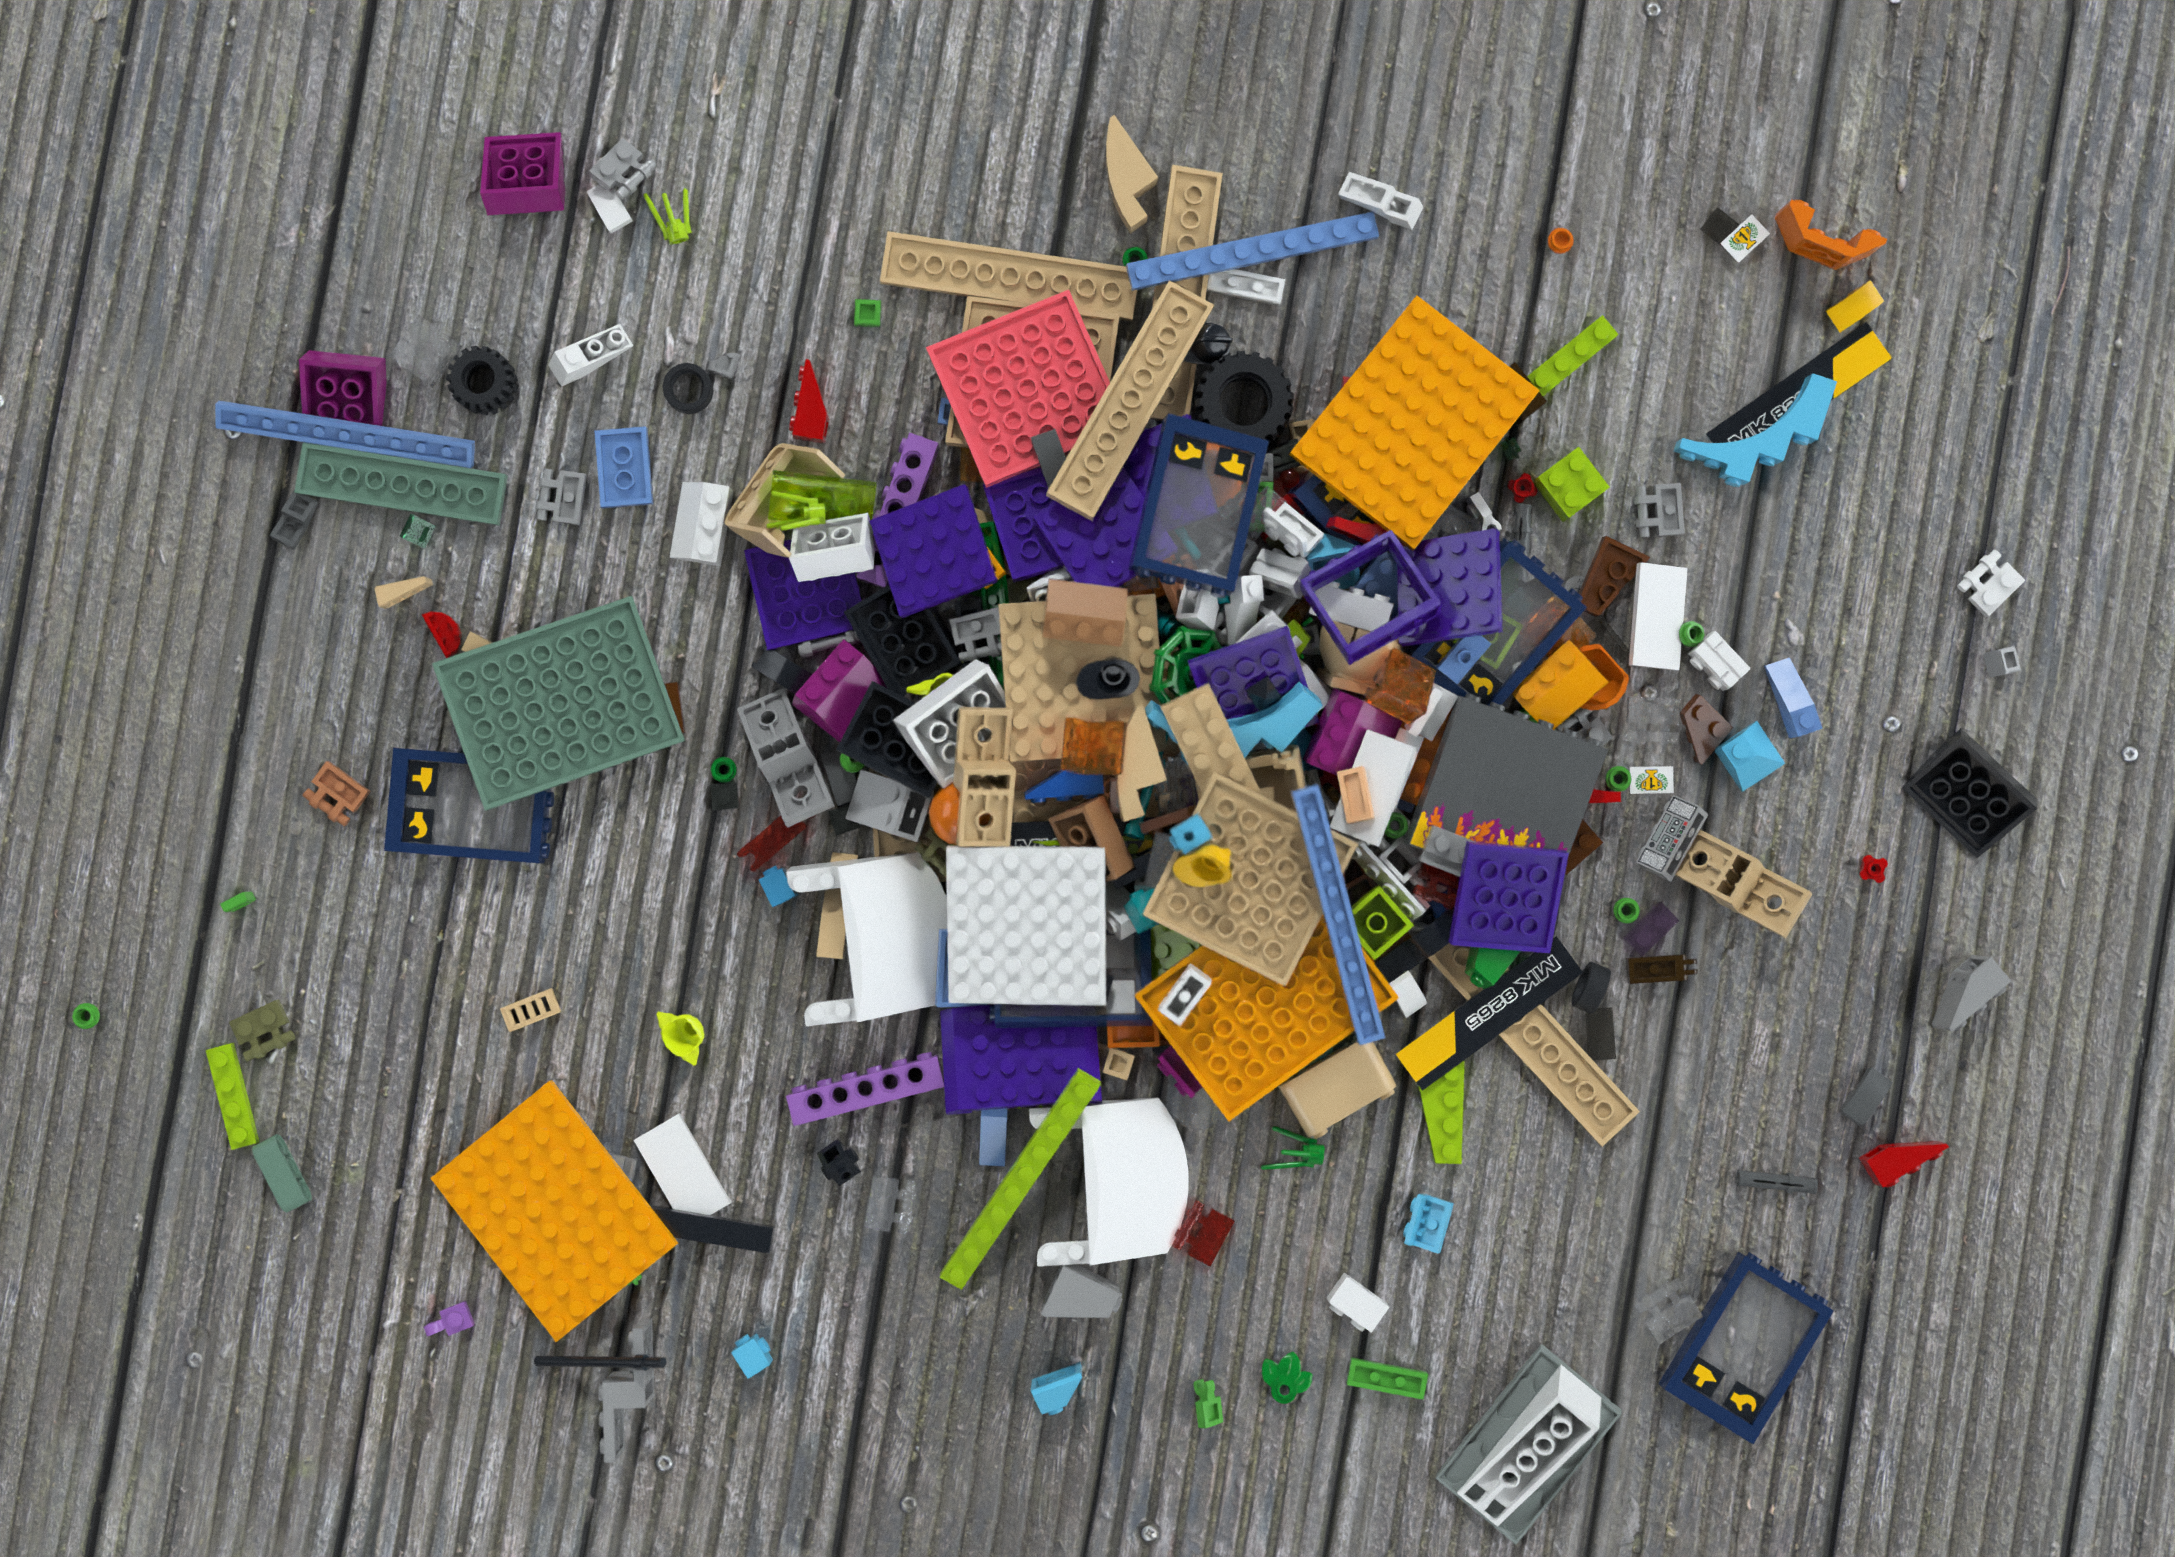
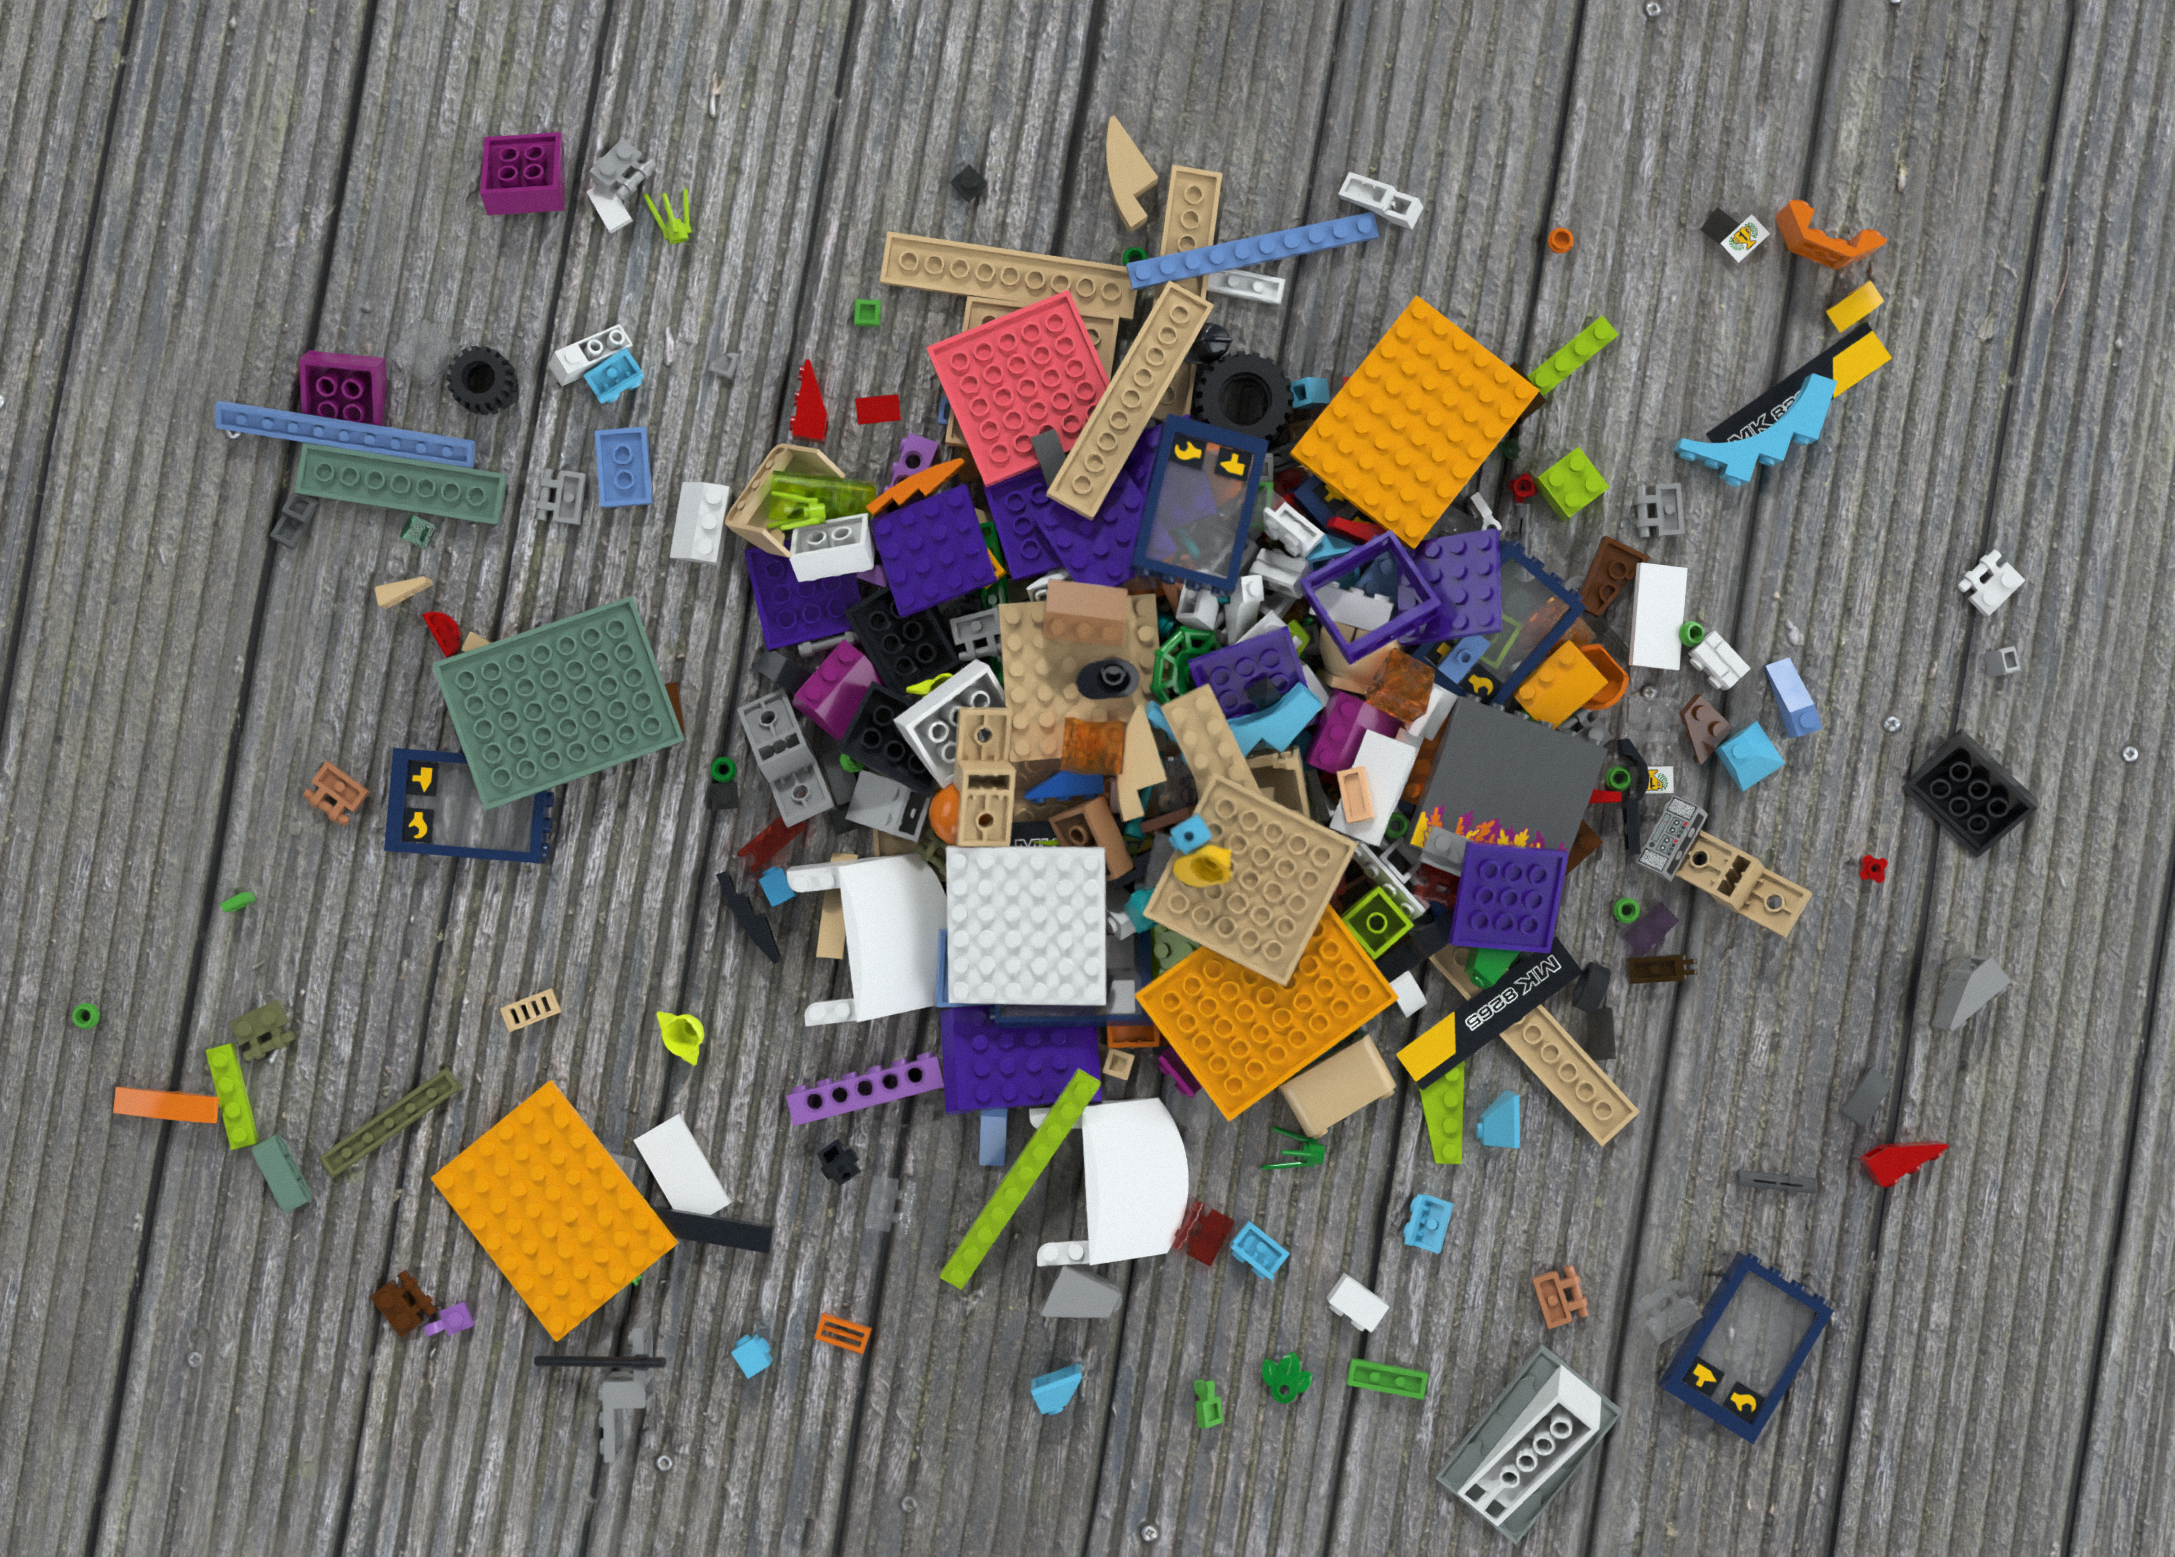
black tyre [662,363,714,414] -> none
white brick [1158,963,1212,1025] -> none
medium blue plate [1291,784,1385,1045] -> none
none -> orange slope [113,1086,219,1123]
none -> olive tile [318,1067,462,1178]
none -> reddish brown plate [370,1269,437,1338]
none -> medium azure bracket [582,347,644,404]
none -> black slope [716,871,782,964]
none -> orange tile [814,1312,872,1355]
none -> red sticker [855,394,901,425]
none -> orange slope [866,458,966,518]
none -> pearl dark grey plate [951,164,987,202]
none -> medium azure bracket [1230,1220,1290,1281]
none -> medium azure brick [1290,377,1330,410]
none -> medium azure slope [1475,1090,1520,1148]
none -> nougat plate [1531,1265,1589,1329]
none -> black piece [1617,738,1650,855]

